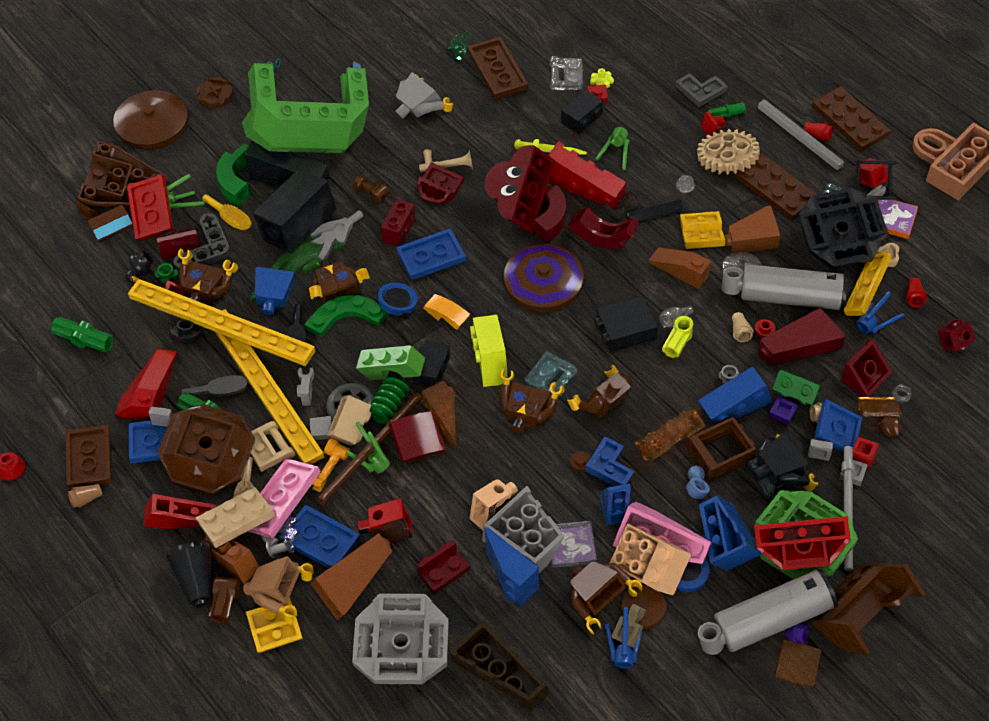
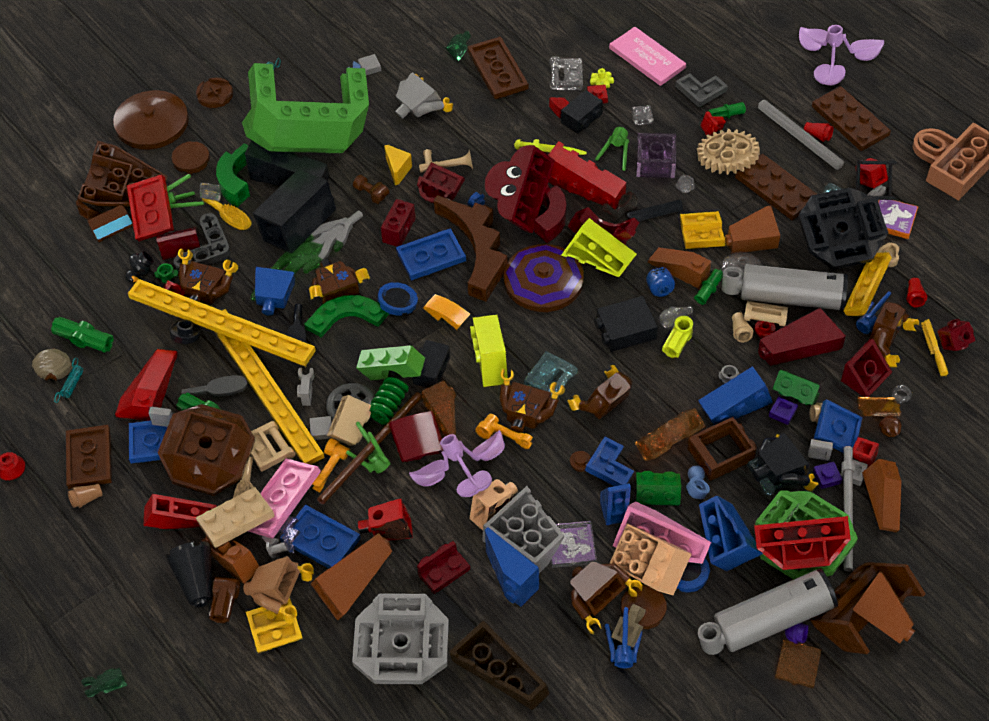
none -> dark tan hair [32,348,74,381]
none -> teal piece [54,358,83,403]
none -> clear green plate [81,668,127,697]
none -> reddish brown tile [171,141,210,174]
none -> clear tile [199,183,221,201]
none -> light grey tile [358,54,381,76]
none -> yellow slope [384,145,412,185]
none -> lavender plant [409,430,505,497]
none -> reddish brown arch [434,195,507,302]
none -> blue plate [468,192,485,208]
none -> light orange brick [475,414,533,449]
none -> red slope [549,97,569,118]
none -> neon yellow wedge [562,218,637,277]
none -> bright pink tile [609,27,686,86]
none -> clear tile [632,105,653,125]
none -> clear purple brick [636,133,676,178]
none -> green bracket [636,471,681,505]
none -> blue head [646,267,675,297]
none -> green axle [694,269,723,305]
none -> tan plate [744,301,788,327]
none -> lavender plant [799,25,884,85]
none -> dark purple plate [813,462,843,489]
none -> dark orange slope [853,571,915,643]
none -> dark orange slope [862,459,901,532]
none -> reddish brown torso [870,302,919,367]
none -> yellow piece [921,319,948,376]

